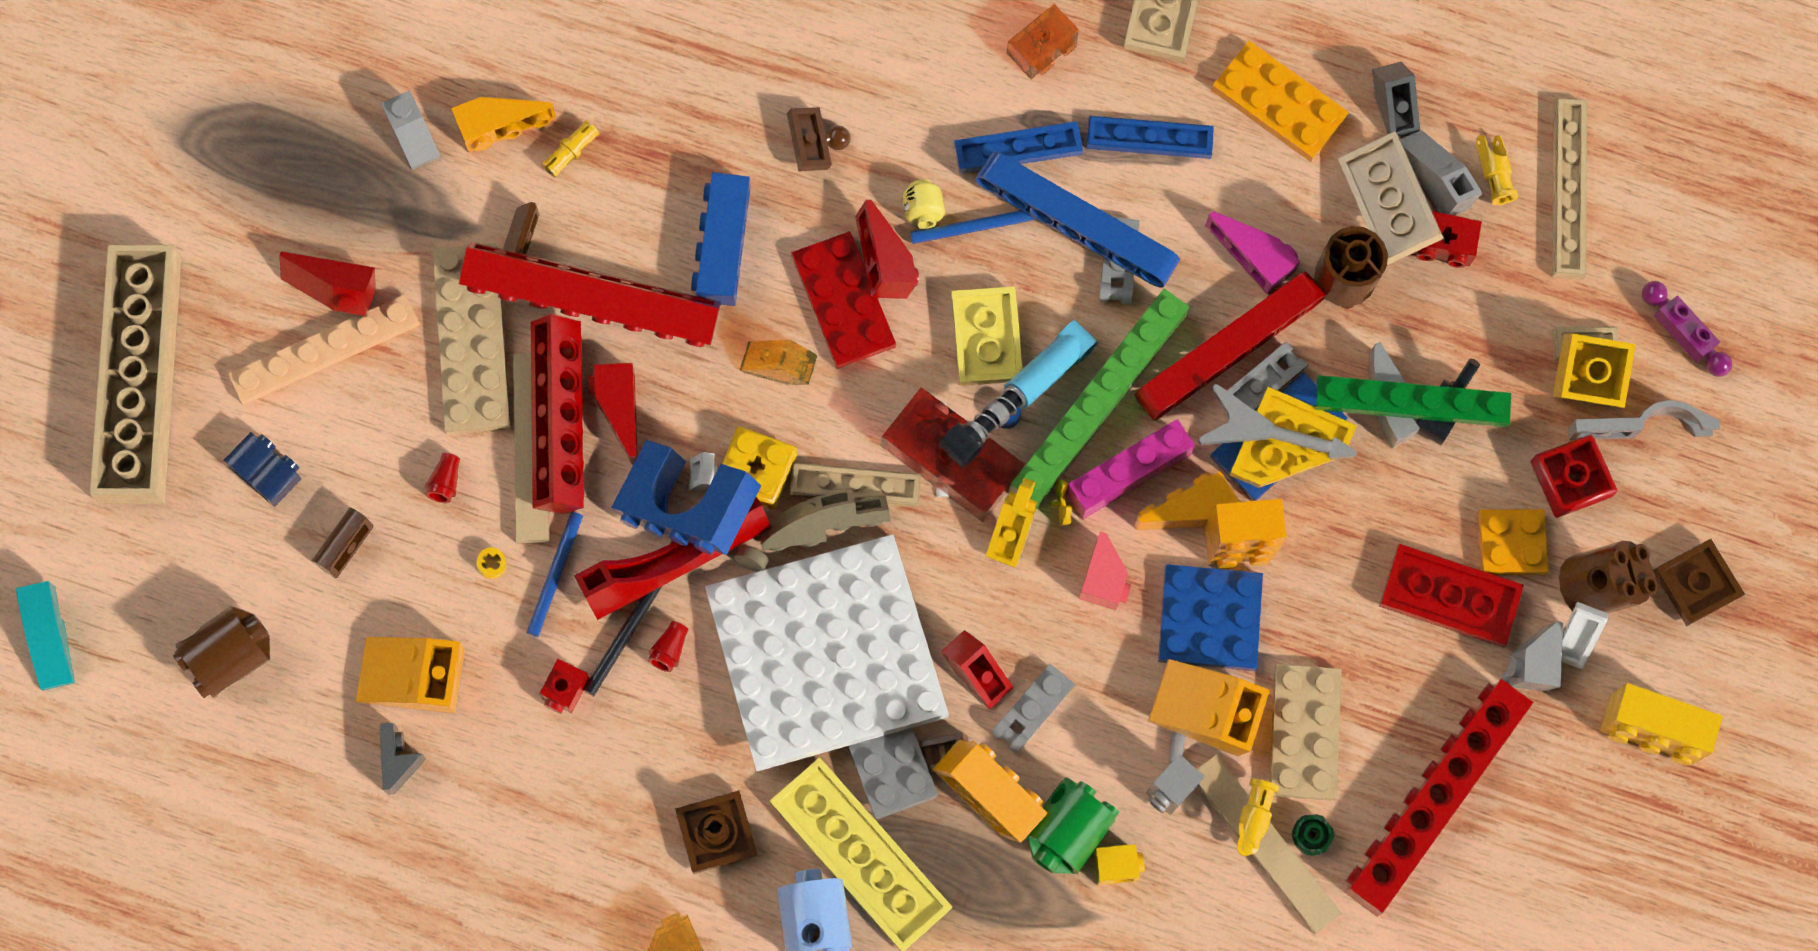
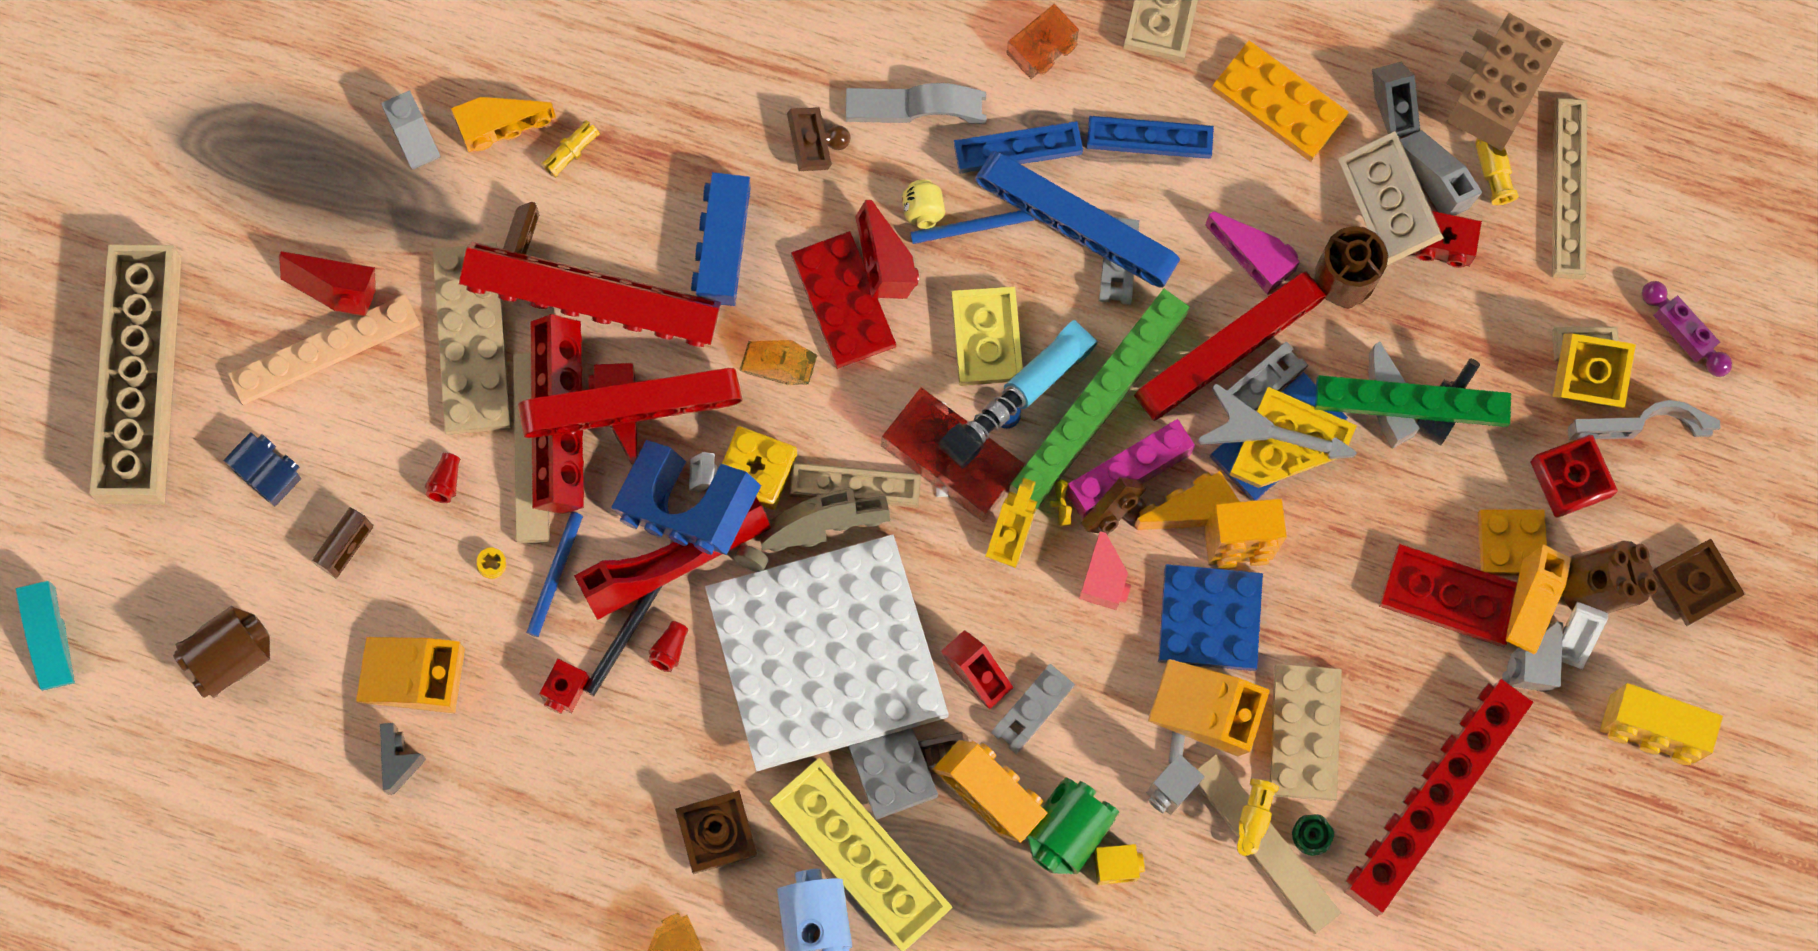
none -> red beam [517,368,743,438]
none -> light grey piece [846,83,986,124]
none -> reddish brown plate [1081,477,1146,535]
none -> medium nougat piece [1447,13,1564,151]
none -> light orange slope [1506,544,1571,654]

